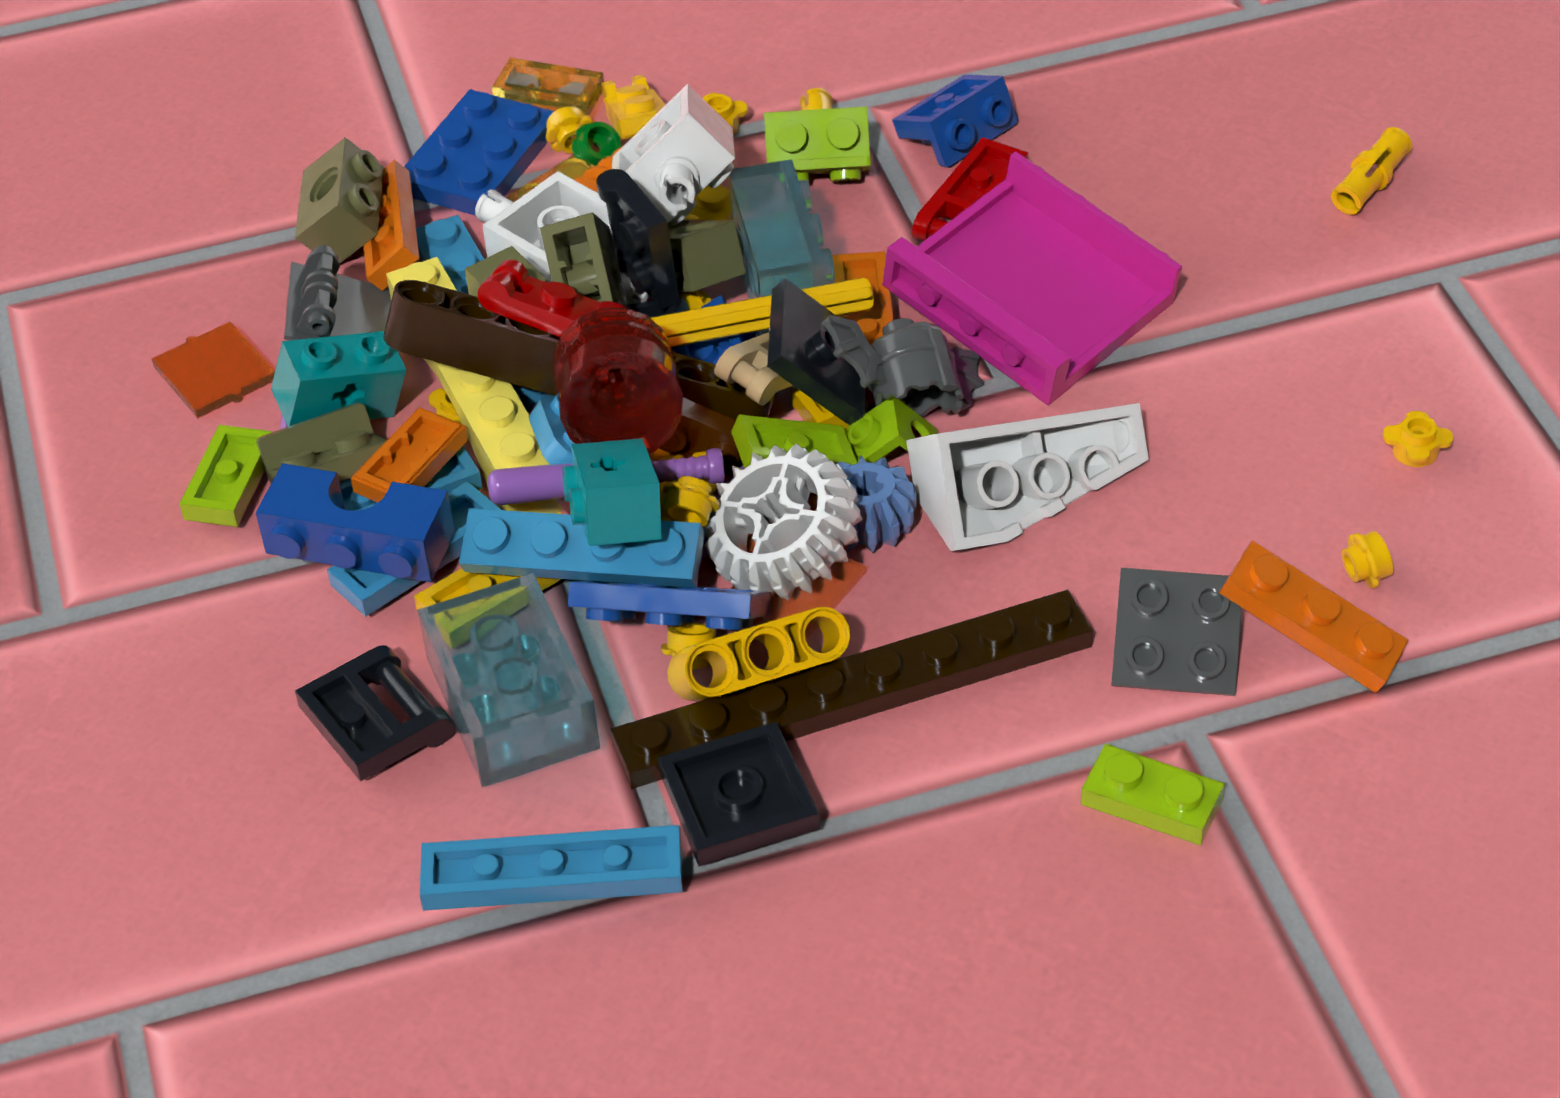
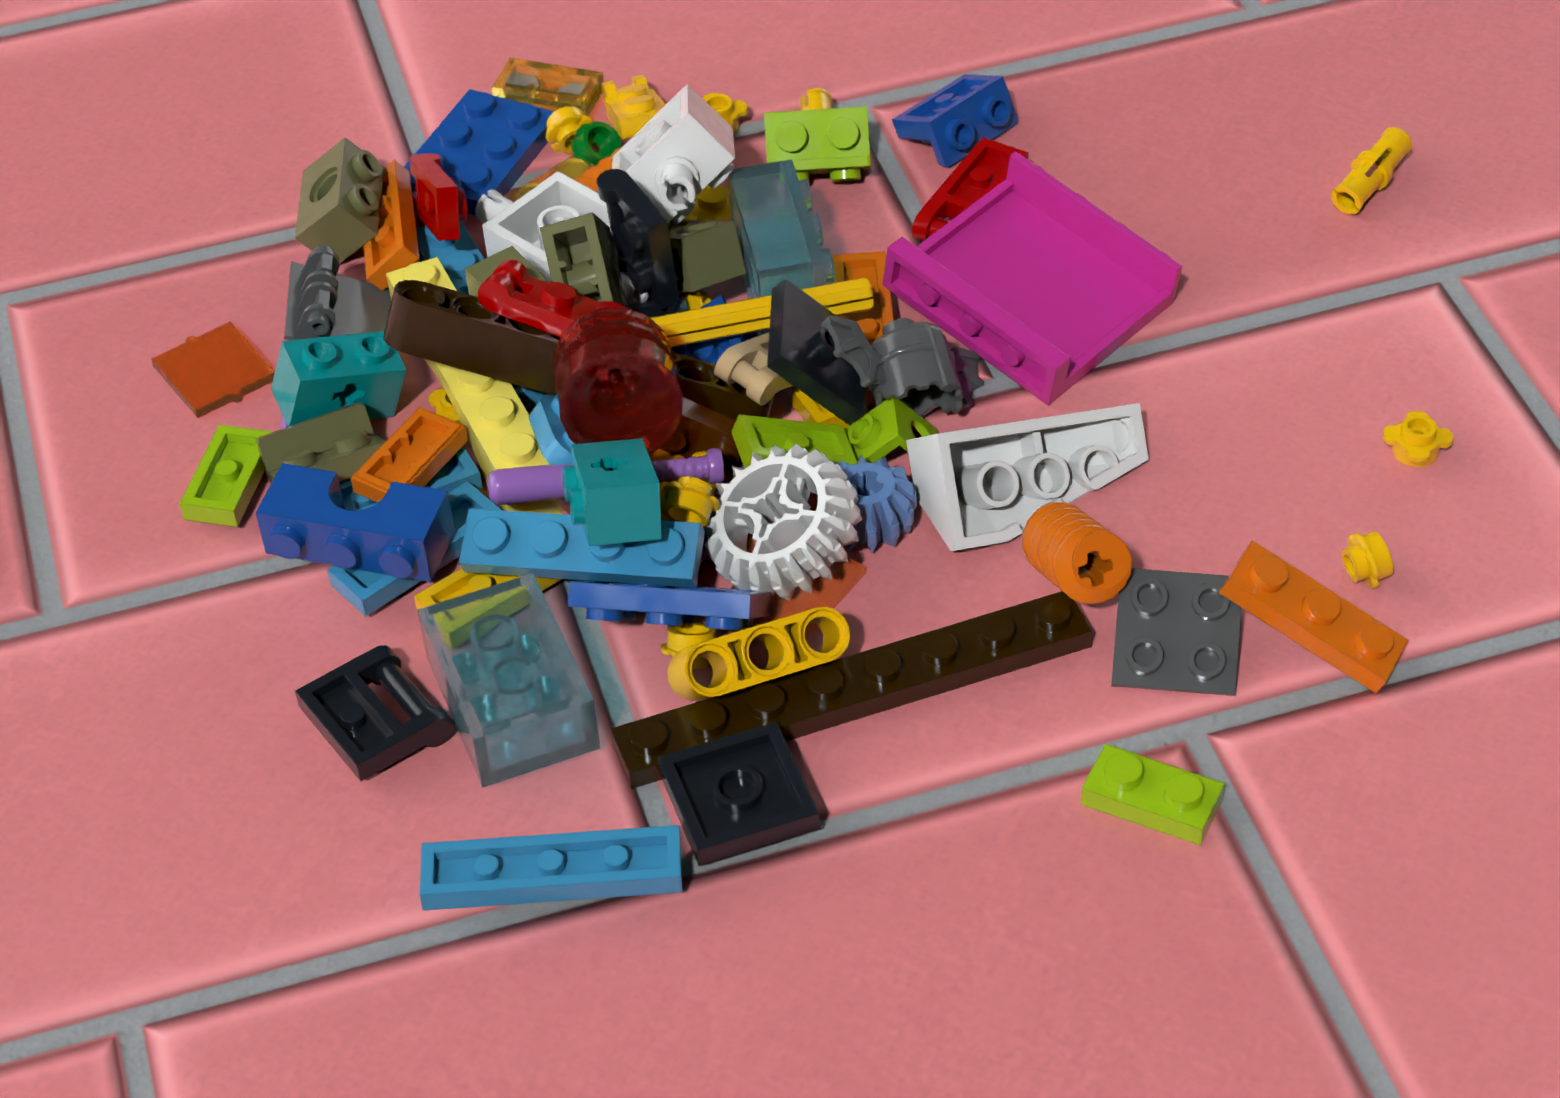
none -> red plate [410,154,467,241]
none -> orange piece [1022,502,1132,604]

